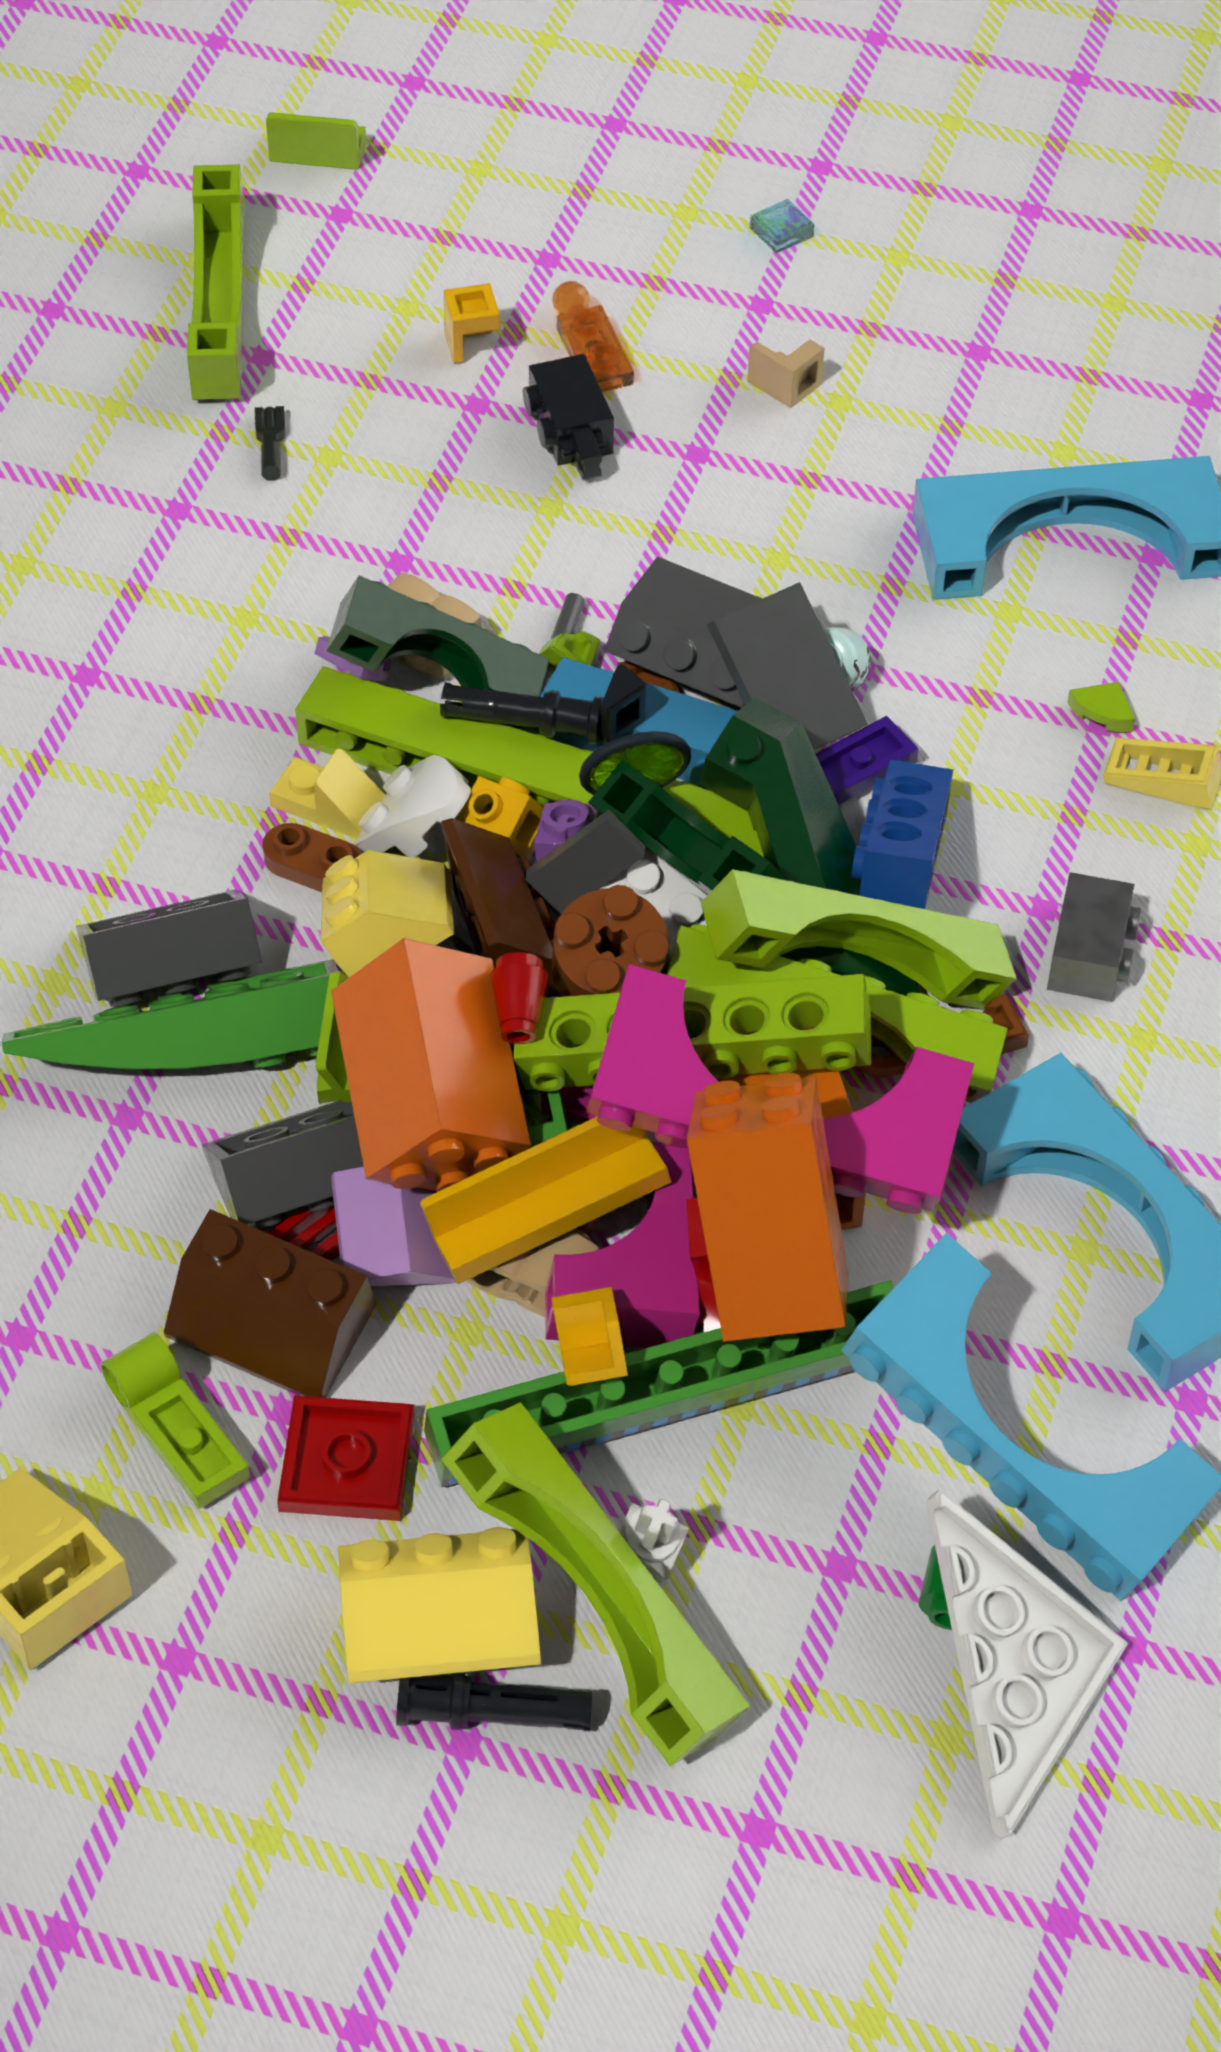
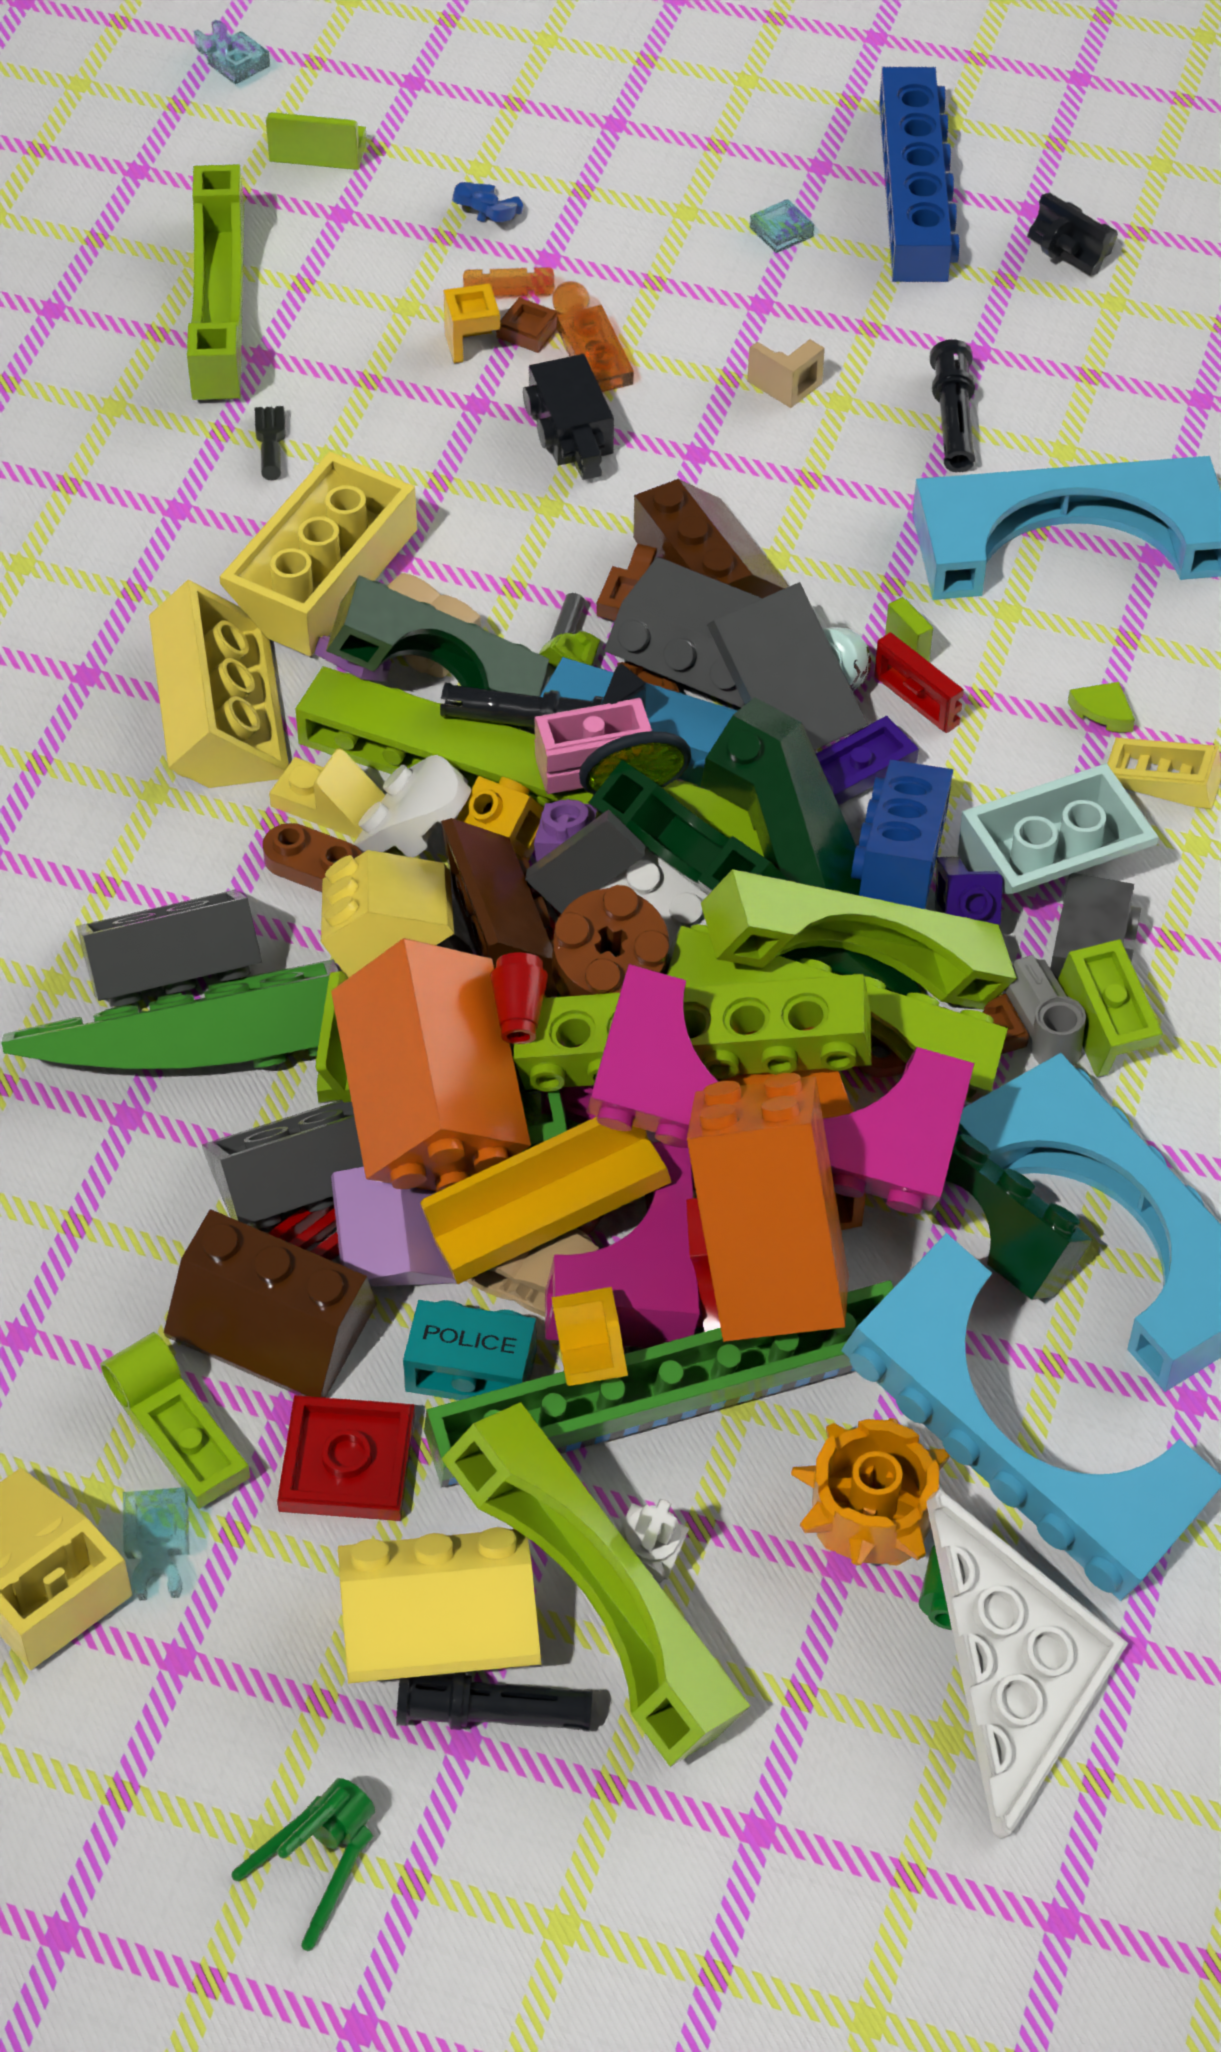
none -> clear light blue plate [123,1487,190,1601]
none -> light yellow slope [149,579,289,788]
none -> clear light blue plate [194,20,270,85]
none -> light yellow slope [219,451,417,657]
none -> green plant [231,1778,375,1952]
none -> teal brick [403,1300,537,1400]
none -> blue piece [452,182,523,222]
none -> clear orange axle [463,267,555,297]
none -> dark orange tile [496,297,561,353]
none -> bright pink brick [534,698,653,794]
none -> dark orange plate [596,543,657,621]
none -> reddish brown slope [633,479,790,598]
none -> light orange brick [791,1418,949,1566]
none -> red tile [874,632,964,733]
none -> blue brick [879,67,959,282]
none -> lime tile [885,597,933,662]
none -> black pin [929,339,976,472]
none -> dark purple bracket [935,857,1003,925]
none -> dark green arch [945,1134,1093,1300]
none -> light aqua slope [957,763,1159,894]
none -> light grey piece [1004,955,1086,1065]
none -> black hips [1027,192,1118,276]
none -> lime panel [1057,939,1163,1077]

